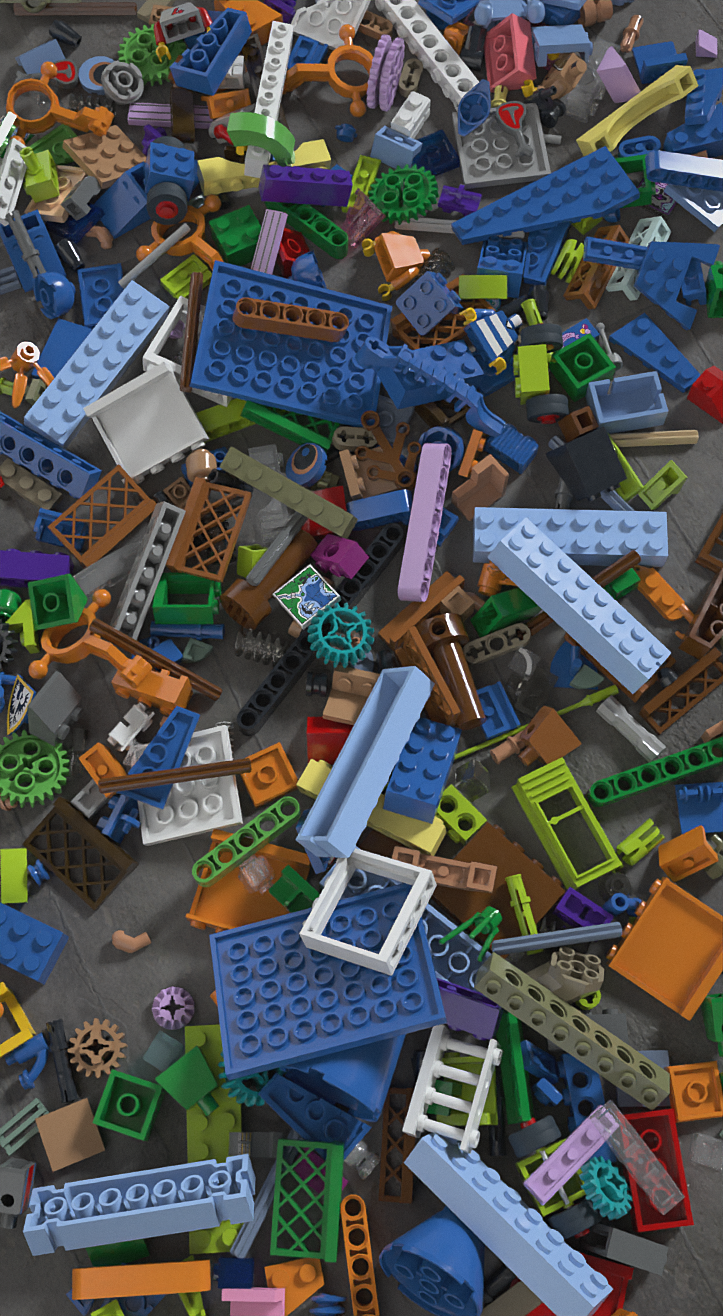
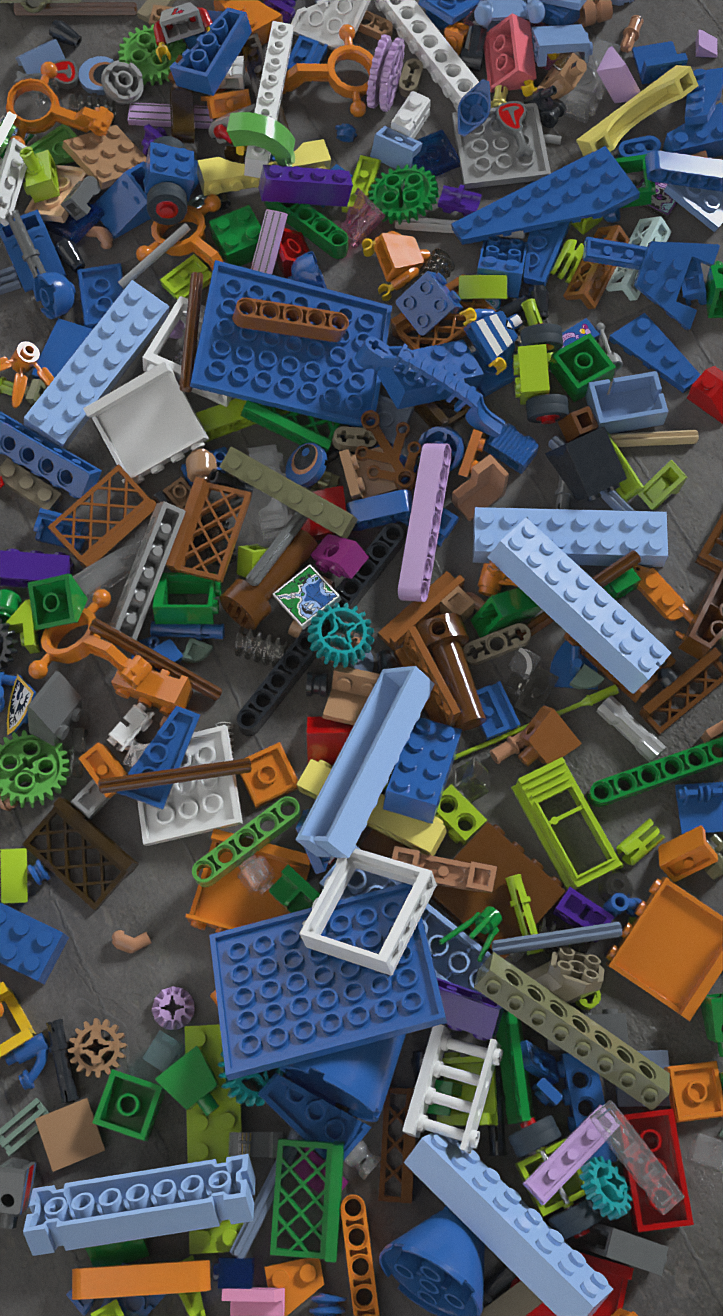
blue hips [97,795,141,844] -> none

